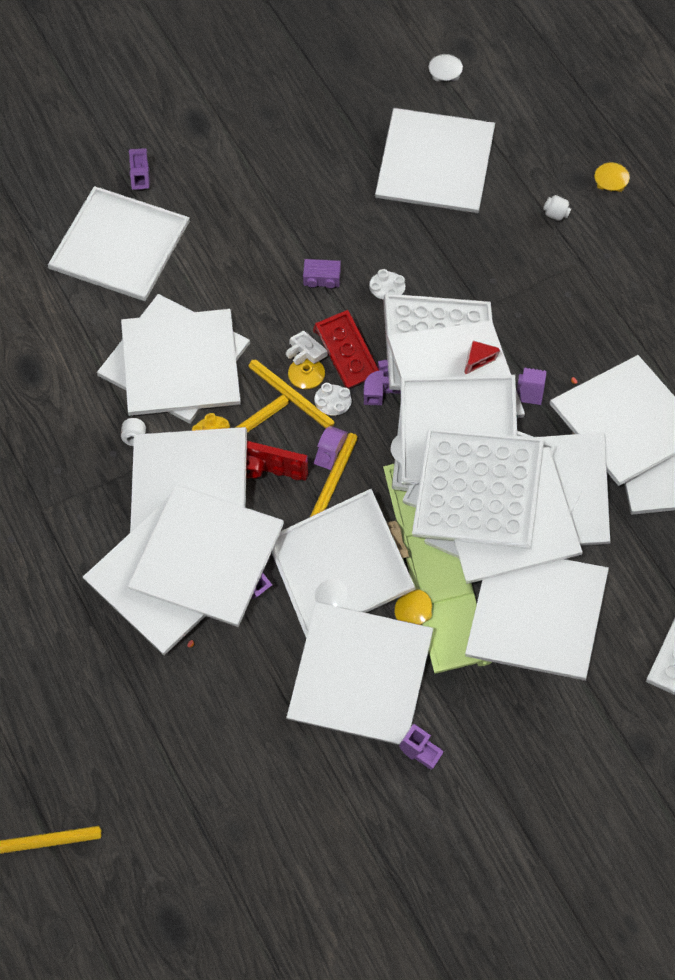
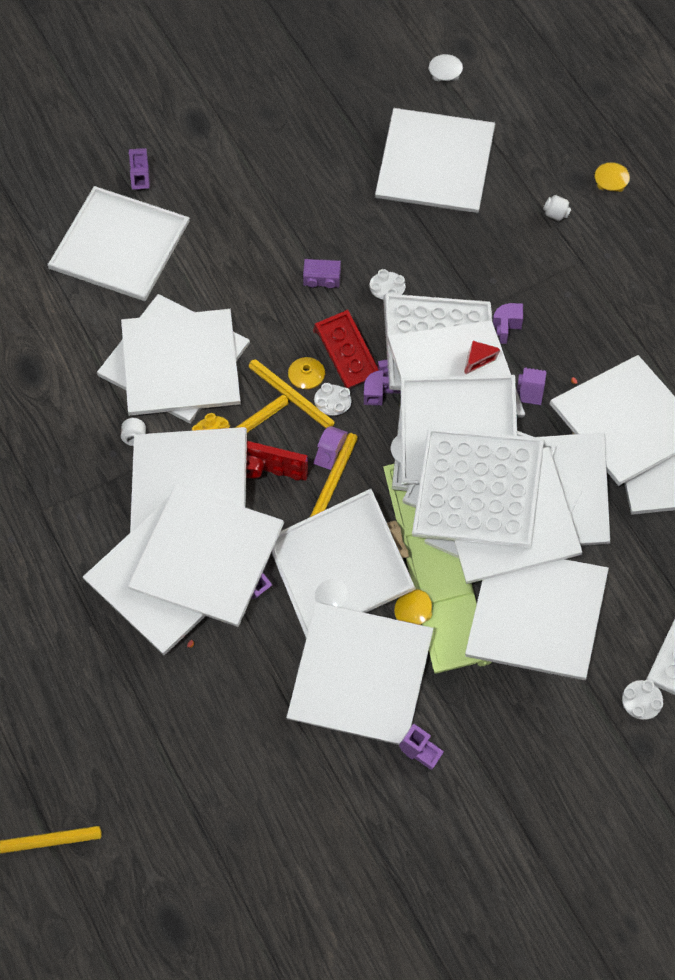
white hinge [286,331,328,365] -> none
none -> medium lavender brick [493,303,523,344]
none -> white dish [622,680,663,720]

